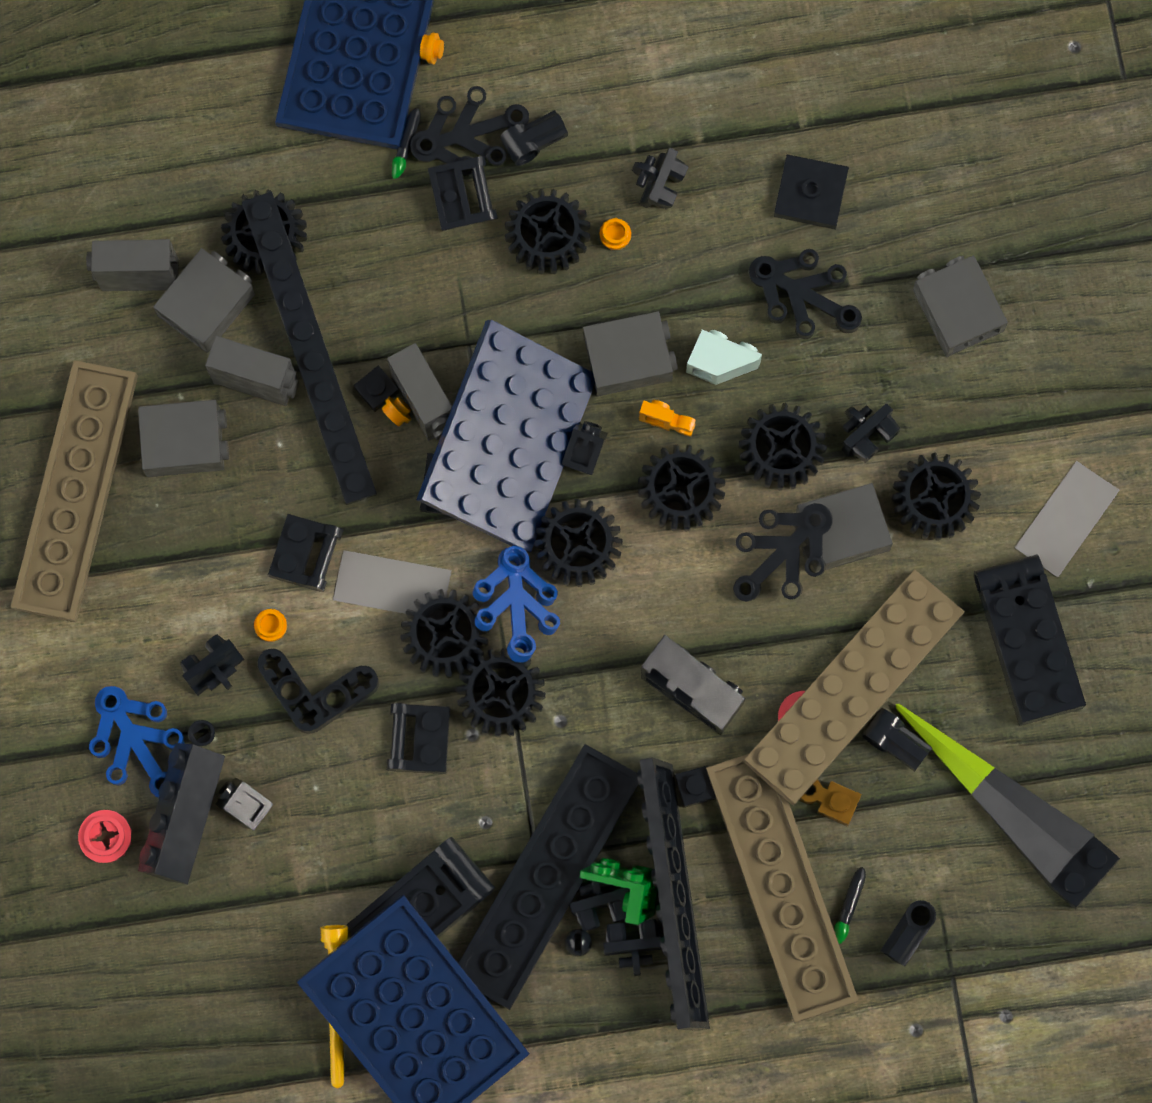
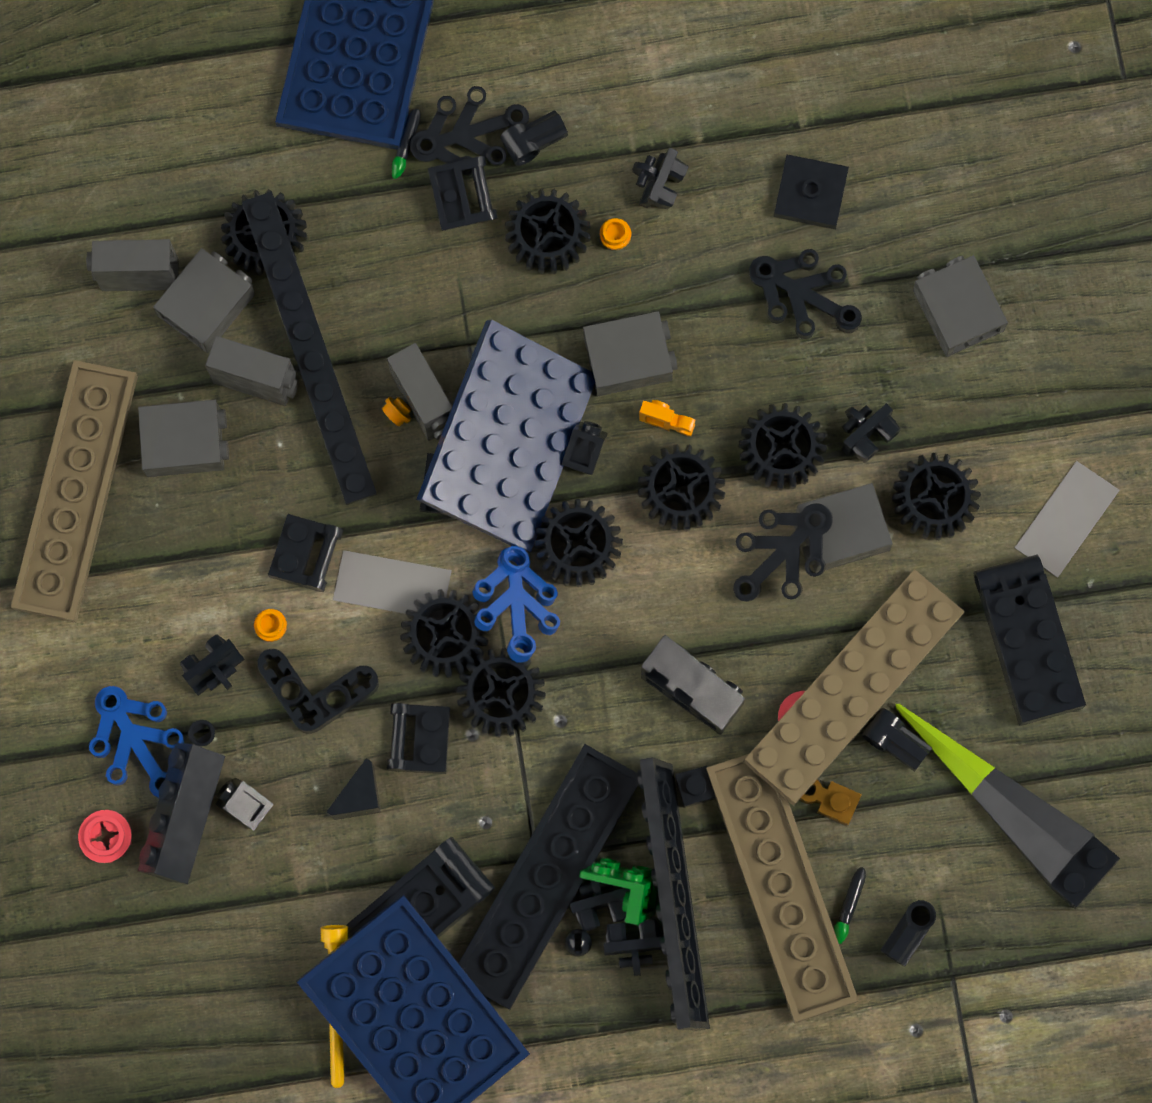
black plate [353,365,399,412] -> none
light orange plate [420,32,444,64] -> none
light aqua slope [686,329,762,385] -> none
none -> black slope [327,758,381,820]

